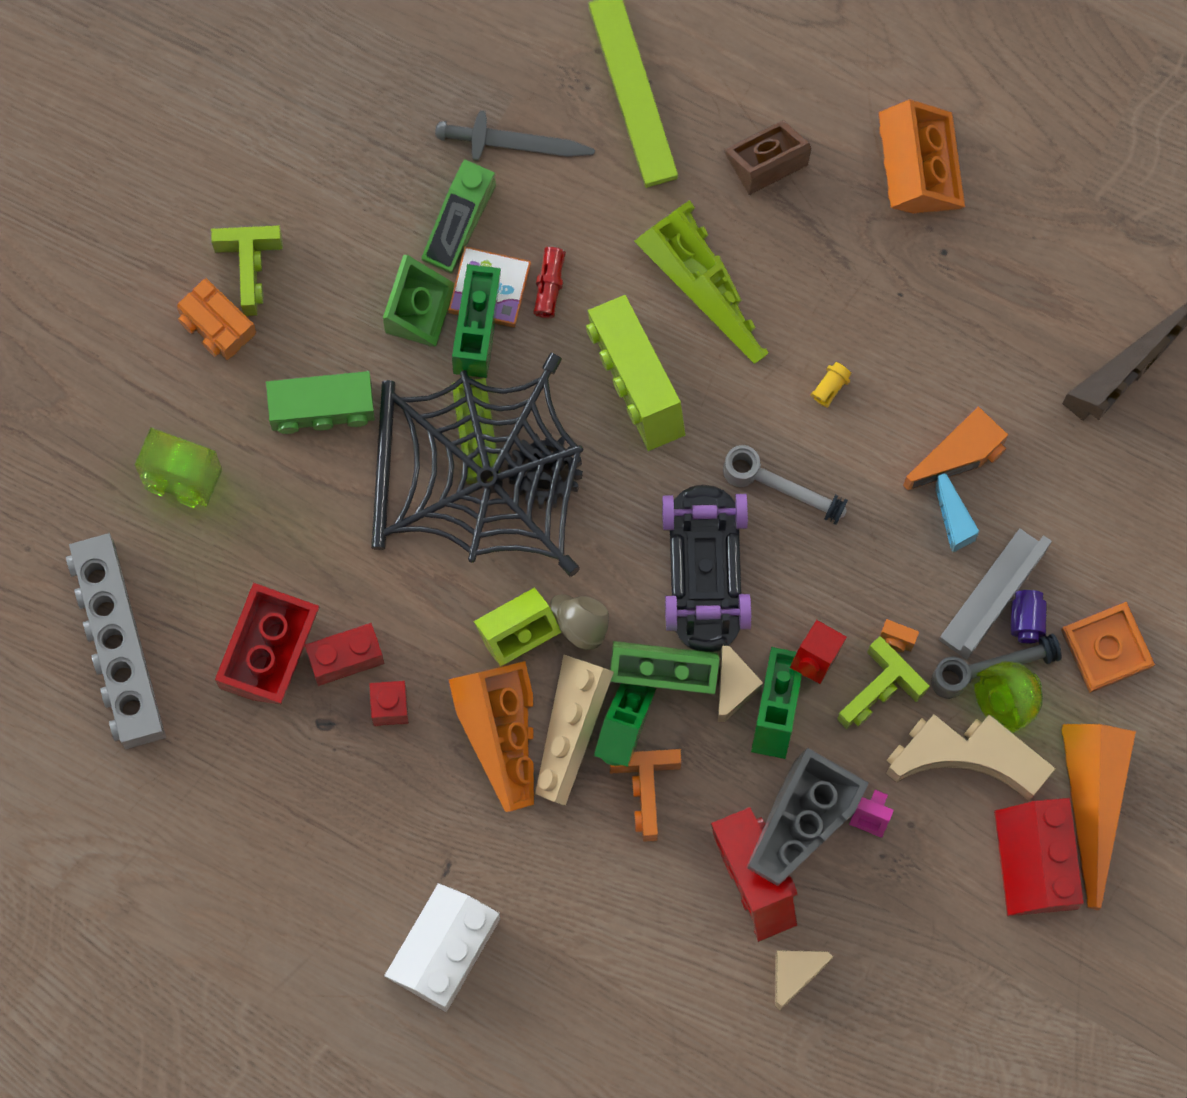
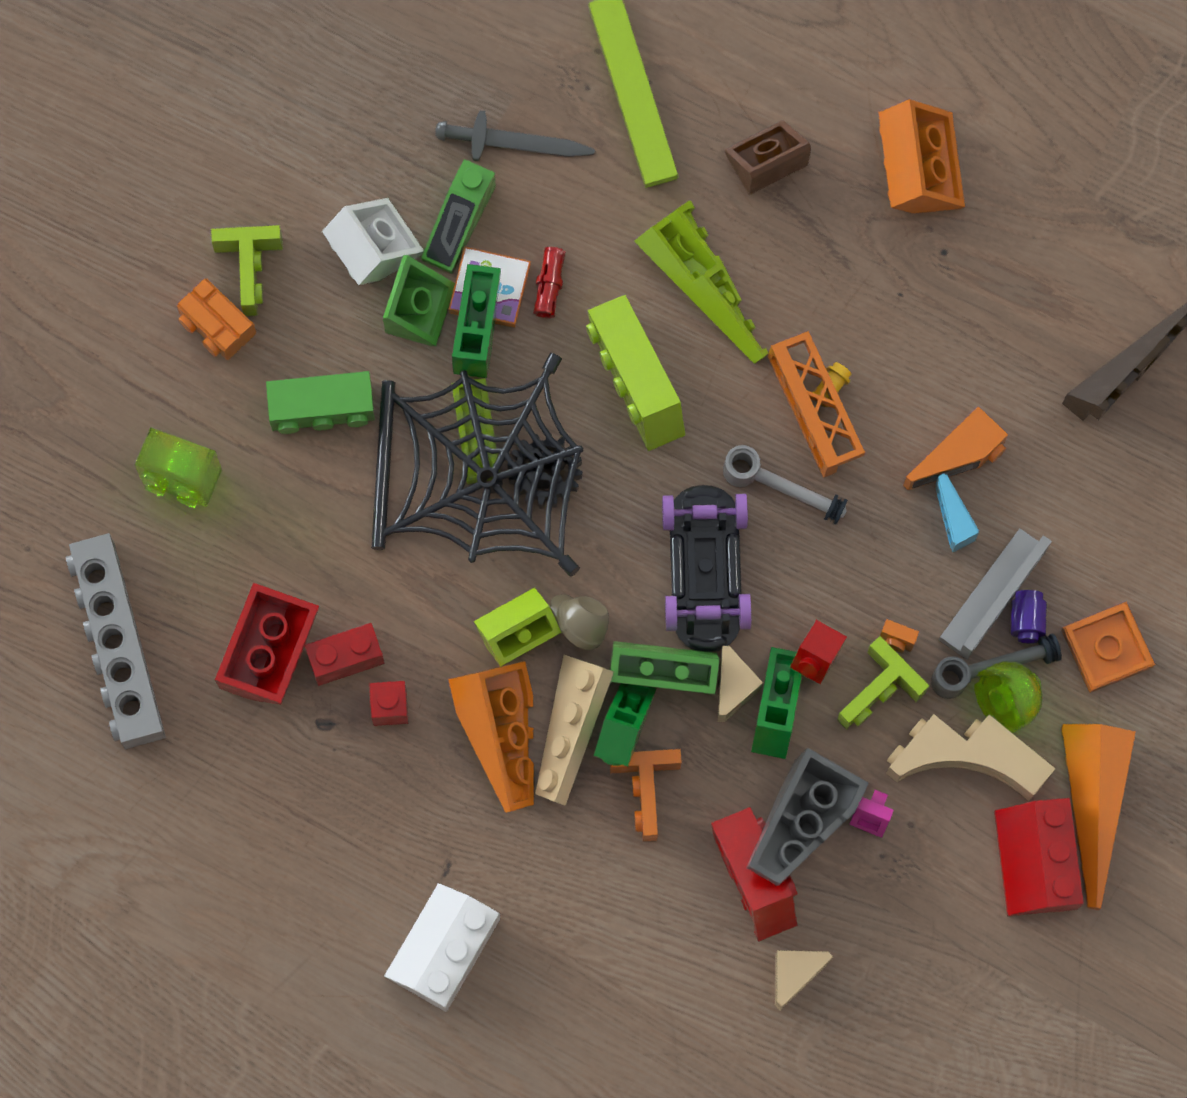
none -> white slope [322,198,424,285]
none -> orange fence [768,331,865,478]

